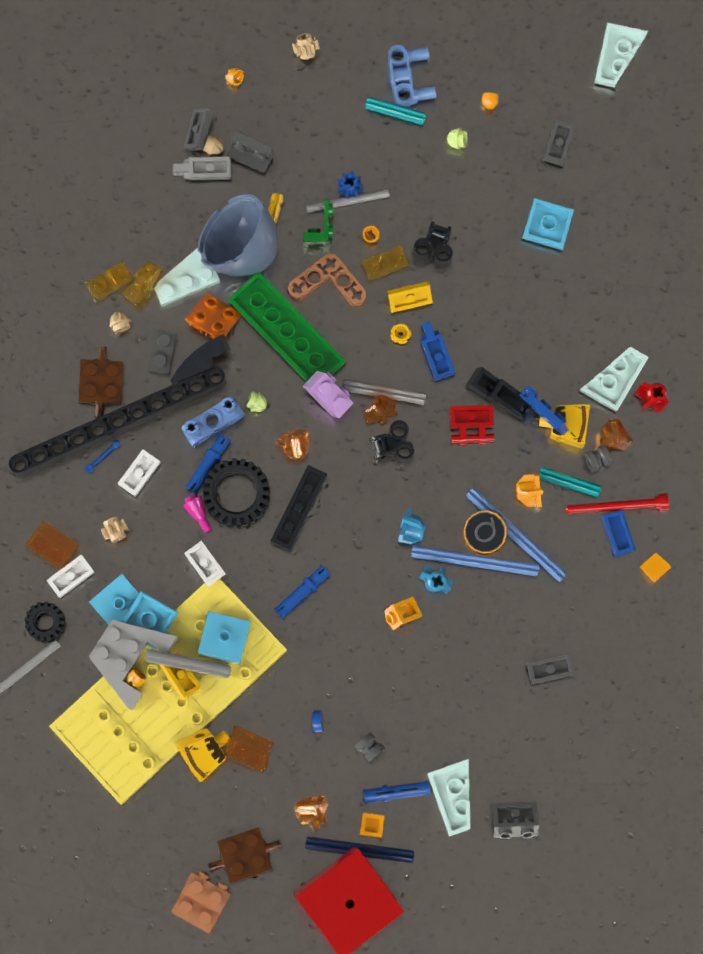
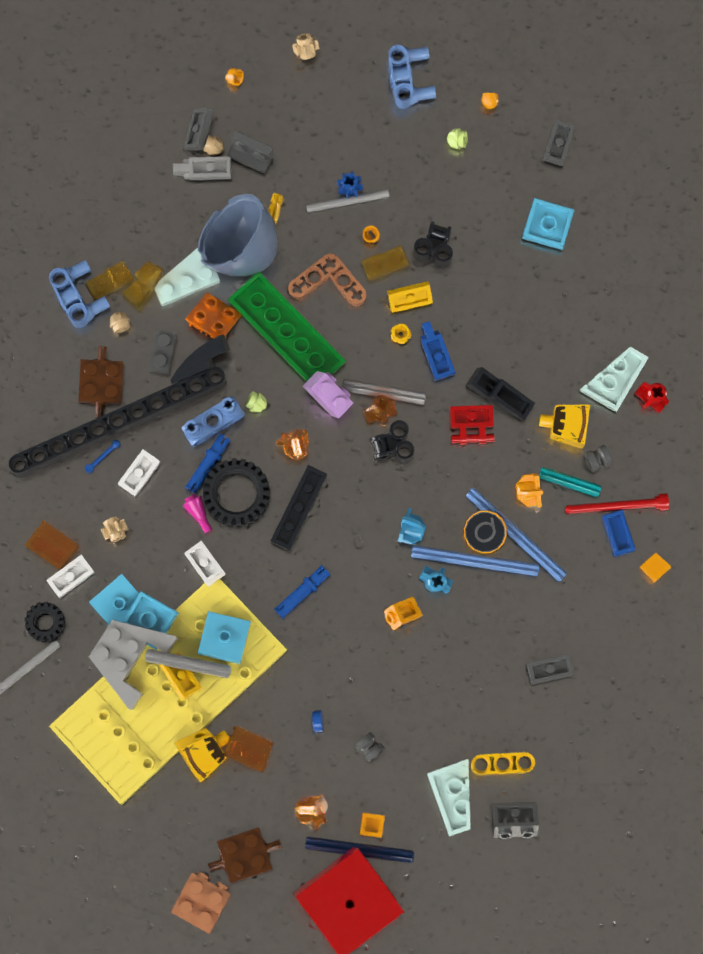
light orange hinge [127,668,147,687] -> none
green bracket [303,199,333,242] -> none
blue pin [363,781,430,803] -> none
teal axle [365,97,426,125] -> none
blue hinge [519,386,568,435] -> none
light aqua wing [594,23,648,88] -> none
clear orange piece [600,419,633,452] -> none
none -> medium blue piece [49,260,110,328]
none -> yellow beam [470,752,535,776]

